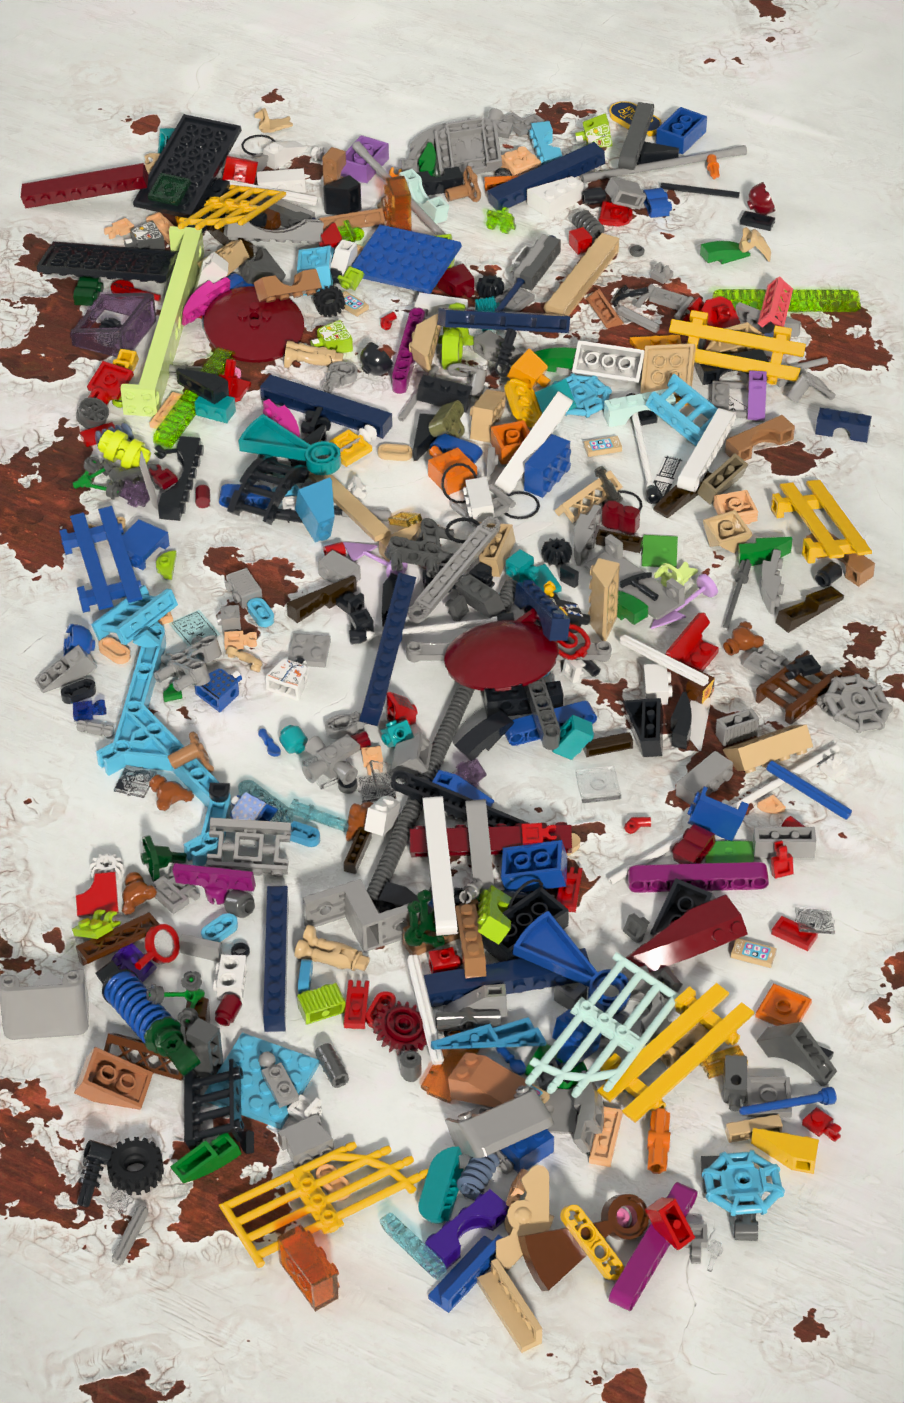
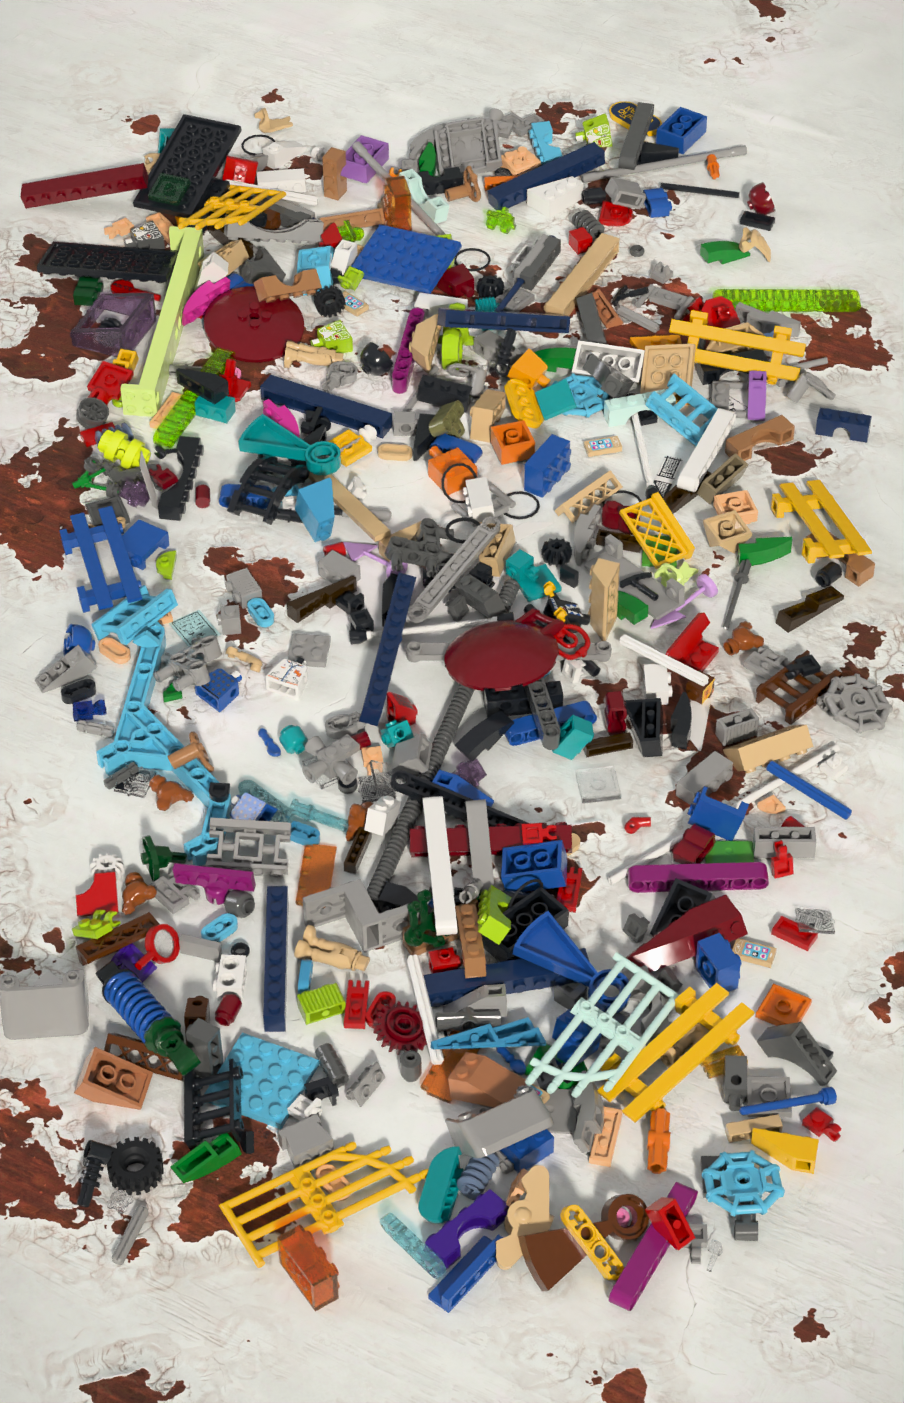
dark grey plant [146,971,205,1028] -> none
light nougat plate [224,631,257,650] -> none
light grey plate [258,1051,299,1108] -> none
black slope [323,175,362,215] -> none
red arm [380,312,397,330] -> none
clear yellow tile [388,511,422,527] -> none
tan fence [477,1258,542,1353] -> none
light grey plate [487,447,499,478] -> none
white beam [494,391,573,494] -> none
dark blue arch [514,580,570,641] -> none
clear smoke piece [594,466,623,503] -> none
coral fence [758,276,793,328] -> none
light grey slope [760,550,784,614] -> none
none -> dark grey tile [85,496,130,527]
none -> dark grey axle [104,762,139,789]
none -> clear orange windscreen [295,844,337,909]
none -> black bracket [304,1077,339,1106]
none -> light grey hinge [346,1062,385,1107]
none -> light grey brick [394,411,419,436]
none -> black piece [454,248,491,272]
none -> dark grey beam [576,293,607,345]
none -> dark grey arch [583,354,634,398]
none -> dark red brick [604,691,627,735]
none -> yellow fence [619,492,695,569]
none -> blue brick [695,933,742,992]

